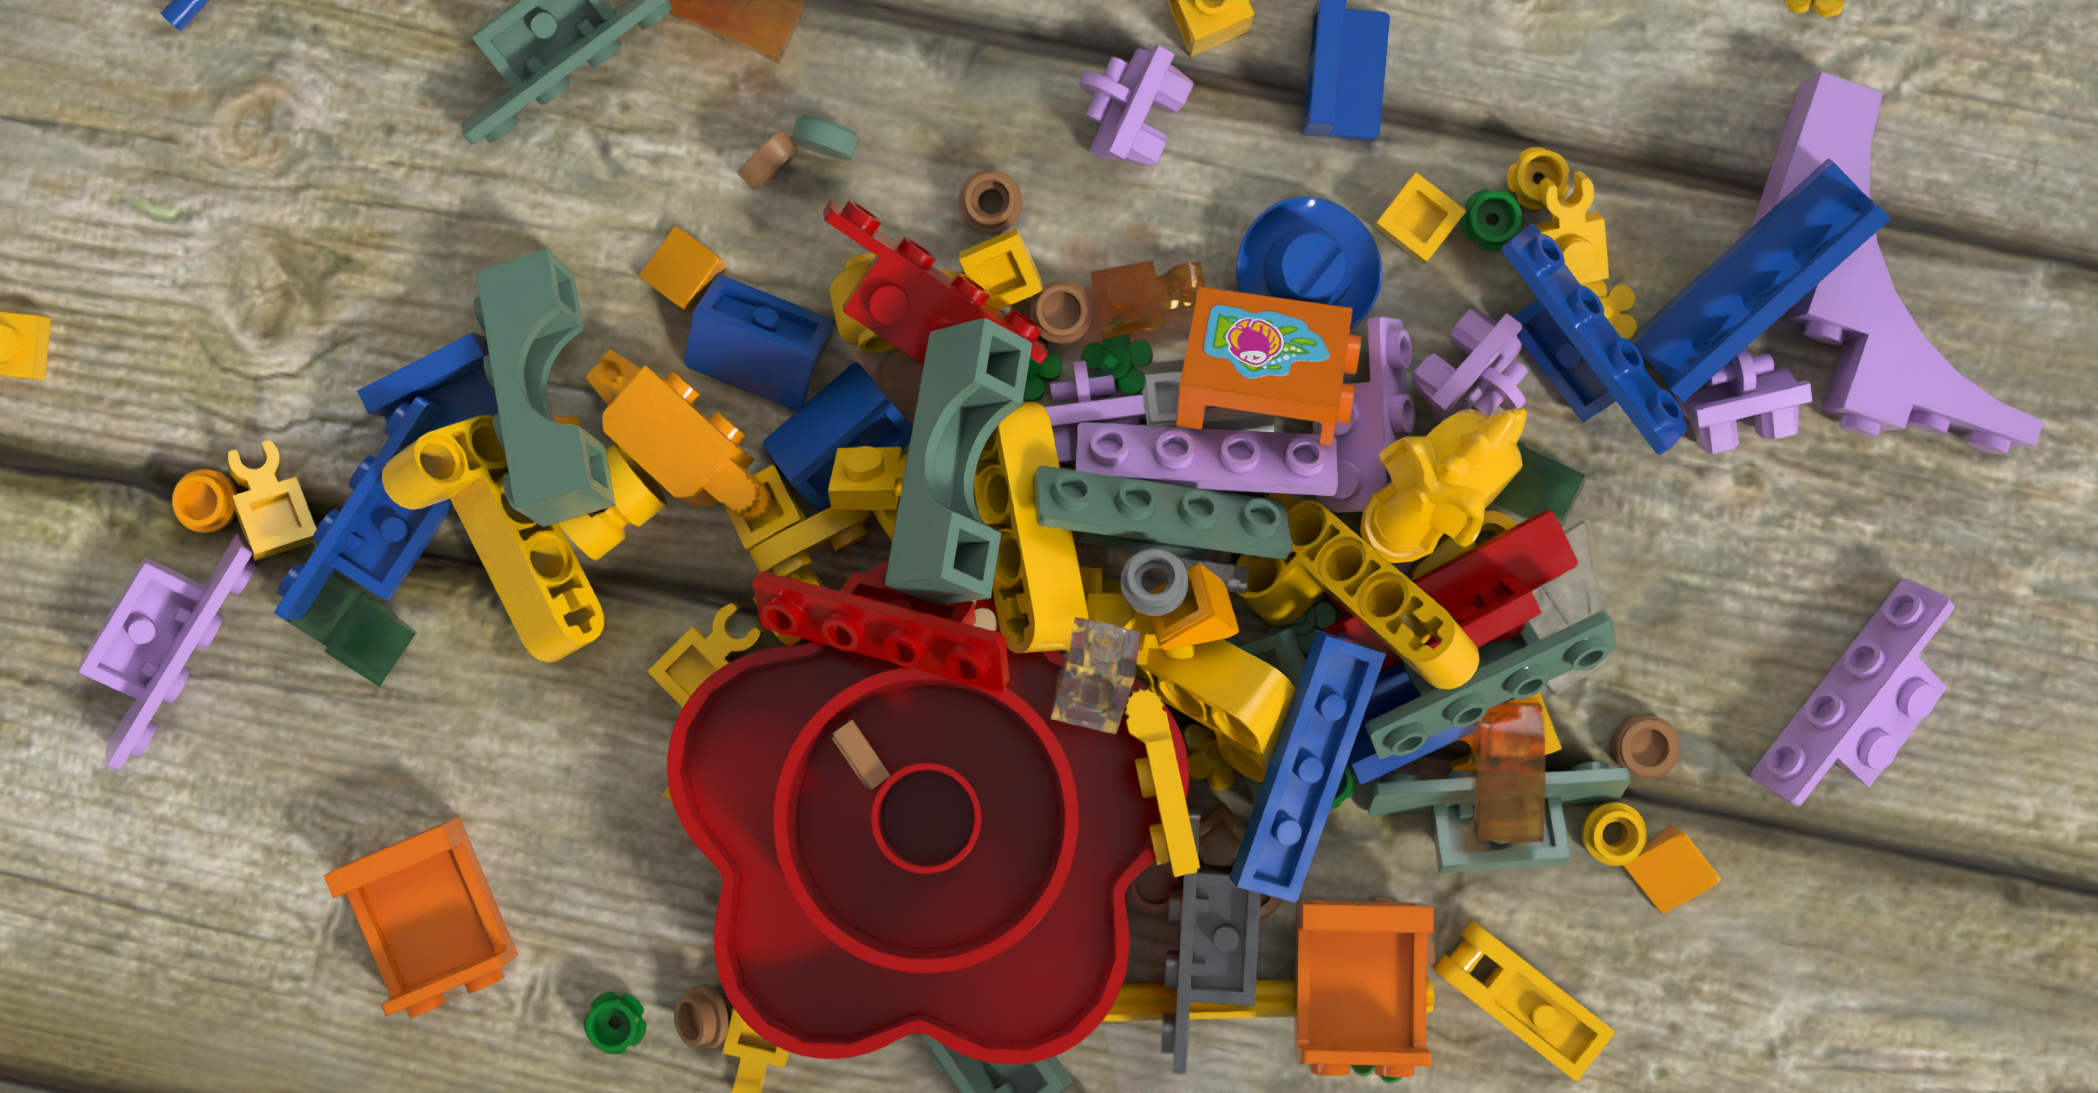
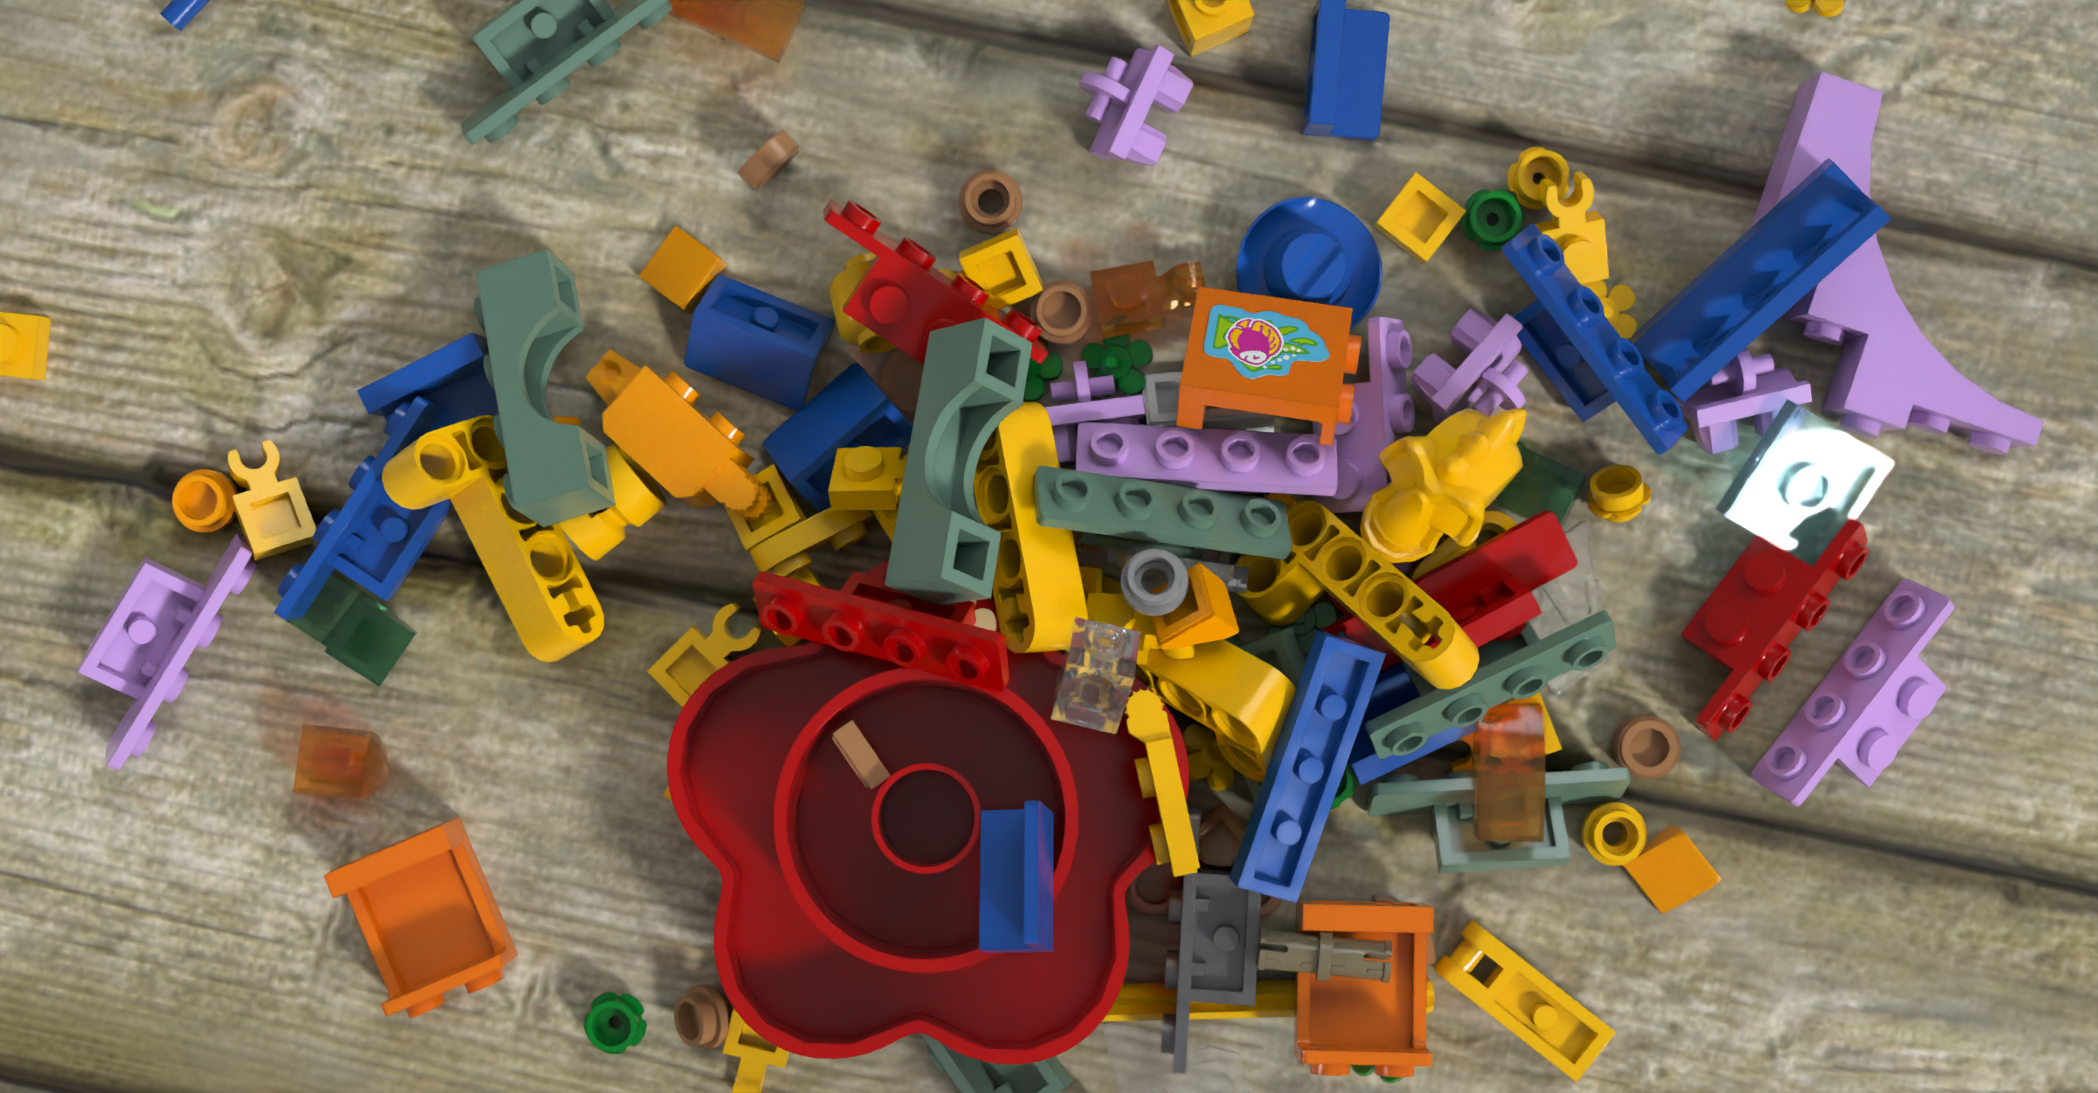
sand green tile [791,115,859,161] -> none
none -> clear orange plate [293,724,390,800]
none -> blue panel [979,800,1053,953]
none -> dark tan pin [1257,927,1392,983]
none -> yellow plate [1587,465,1651,523]
none -> red bracket [1681,517,1869,741]
none -> clear light blue plate [1715,399,1894,565]

